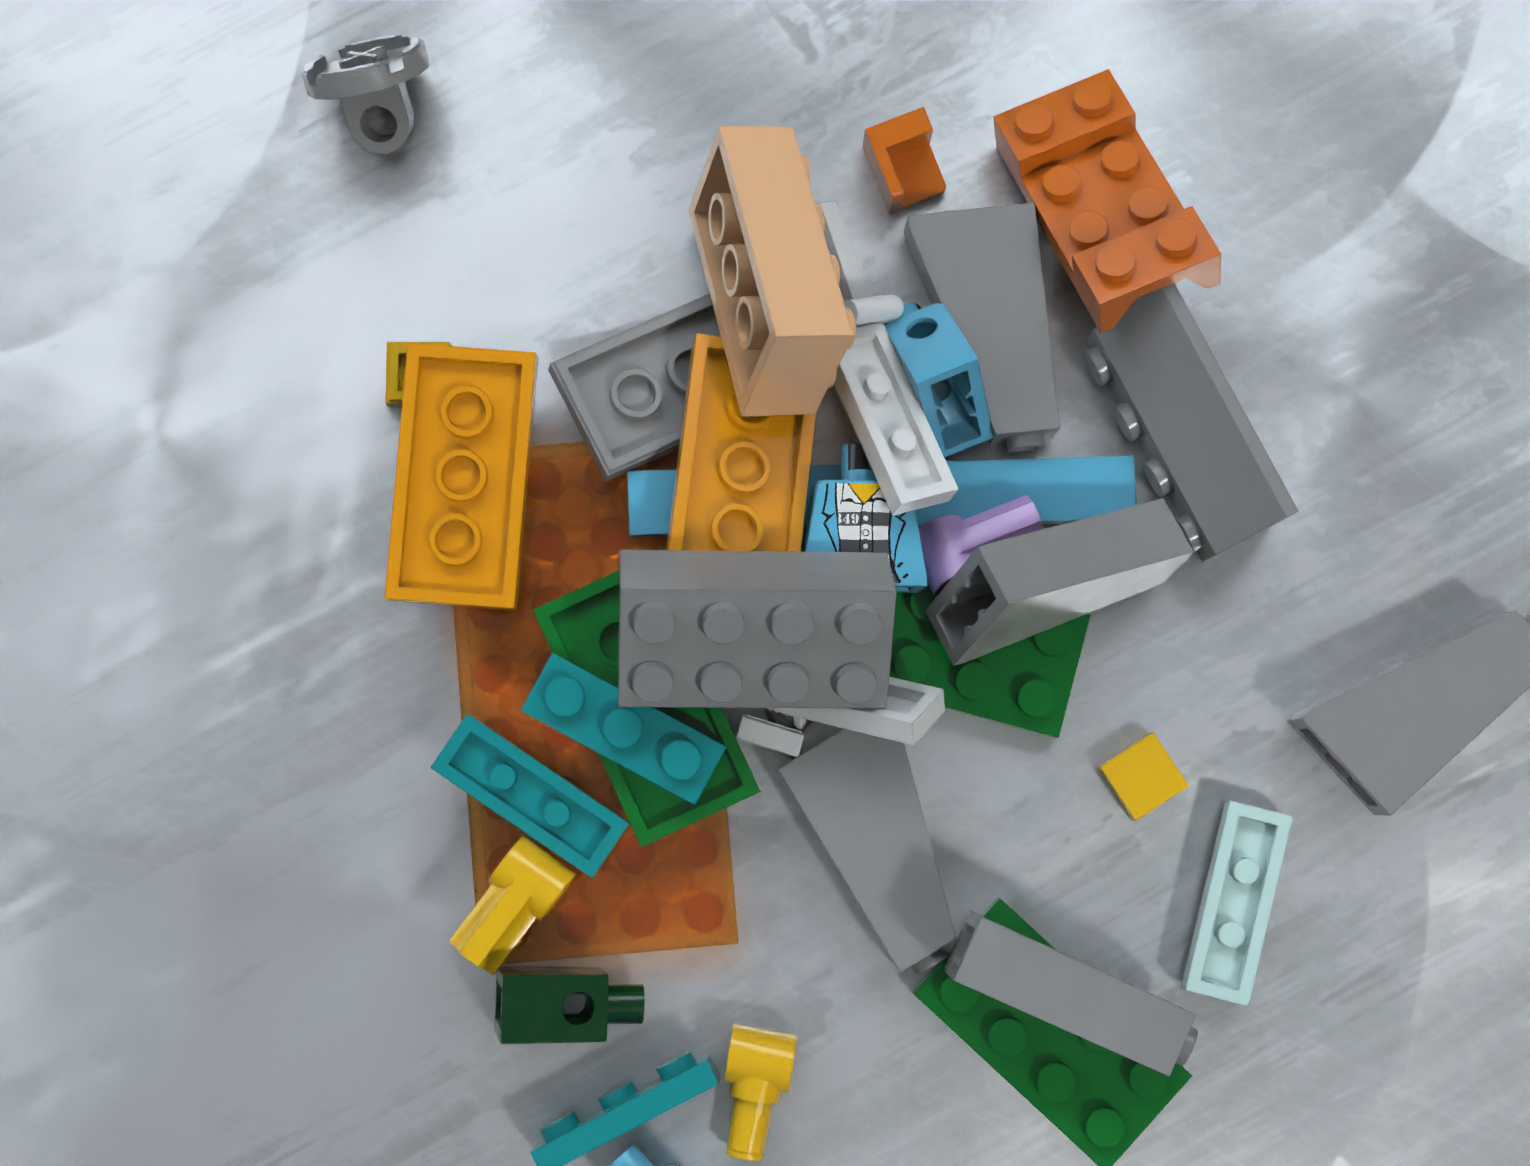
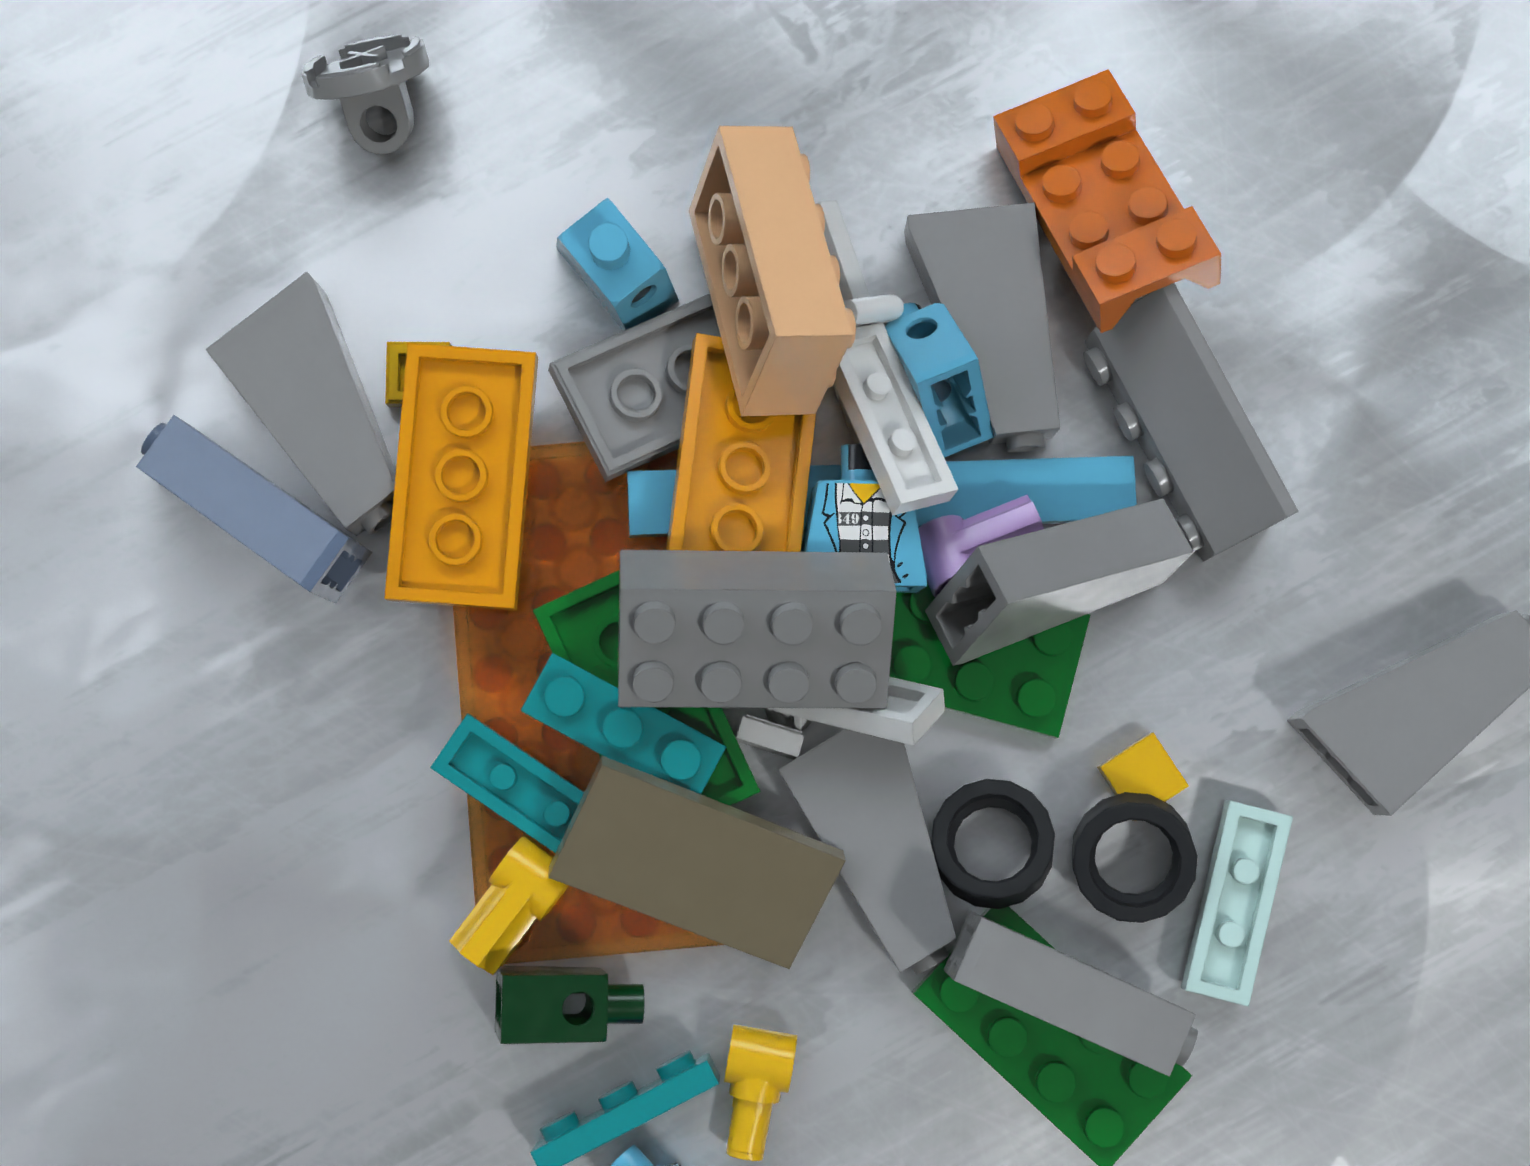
orange panel [862,107,946,215] -> none
none -> sand blue slope [136,415,372,603]
none -> light grey slope [205,271,396,536]
none -> dark tan tile [548,756,846,969]
none -> medium azure torso [556,198,679,331]
none -> black tyre [931,779,1055,909]
none -> black tyre [1071,792,1198,923]

